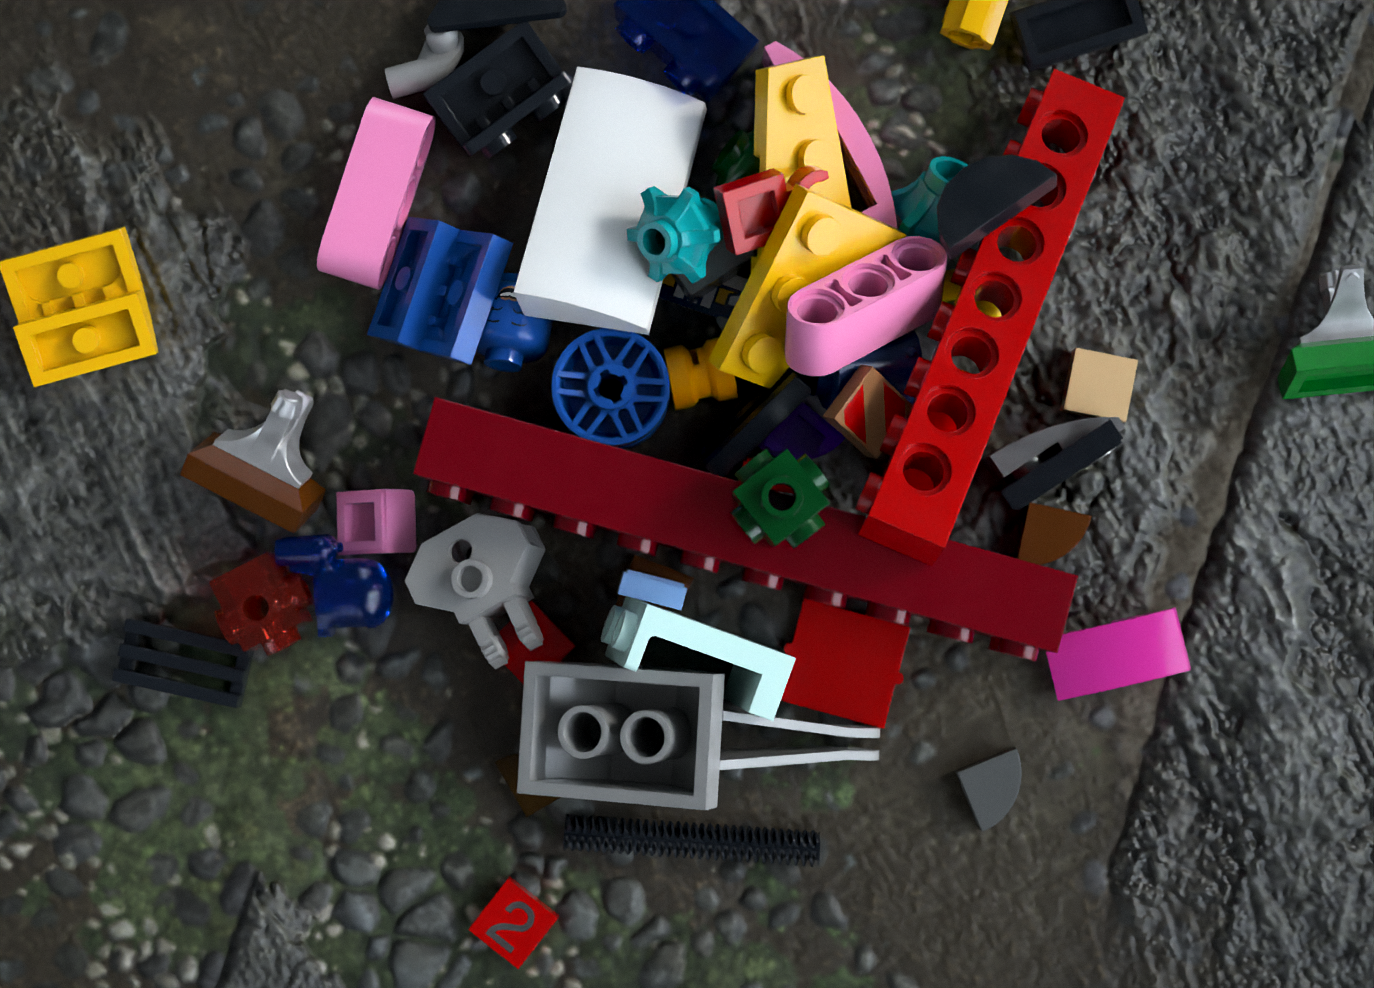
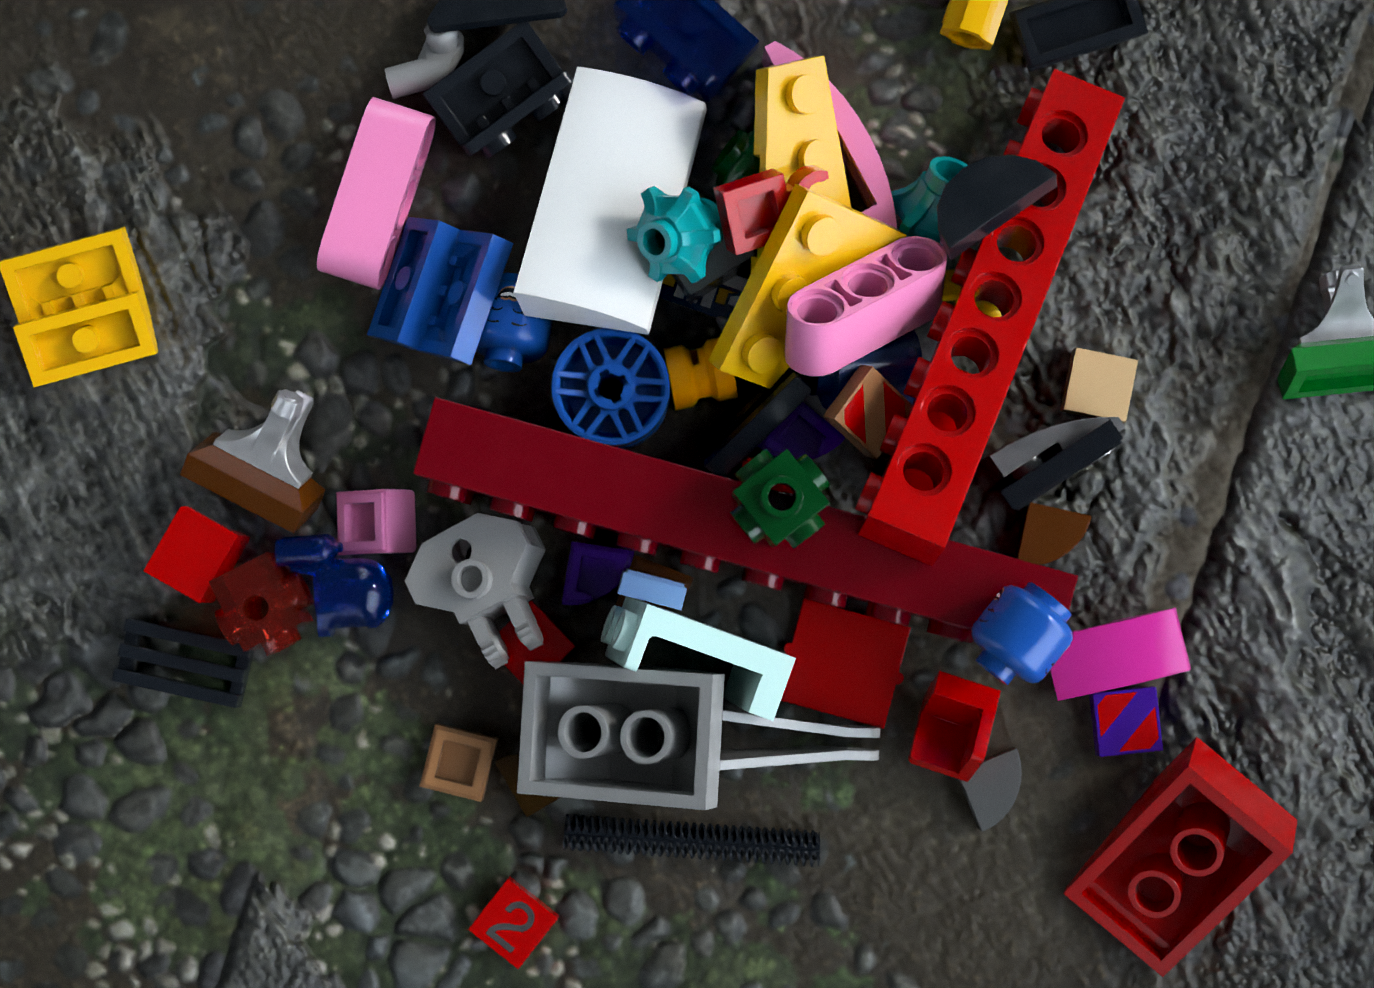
none -> red panel [143,506,250,603]
none -> medium nougat tile [419,723,499,802]
none -> dark purple tile [562,542,635,605]
none -> red panel [908,671,1001,782]
none -> blue head [971,582,1073,686]
none -> red slope [1063,737,1298,977]
none -> dark purple tile [1089,686,1163,757]

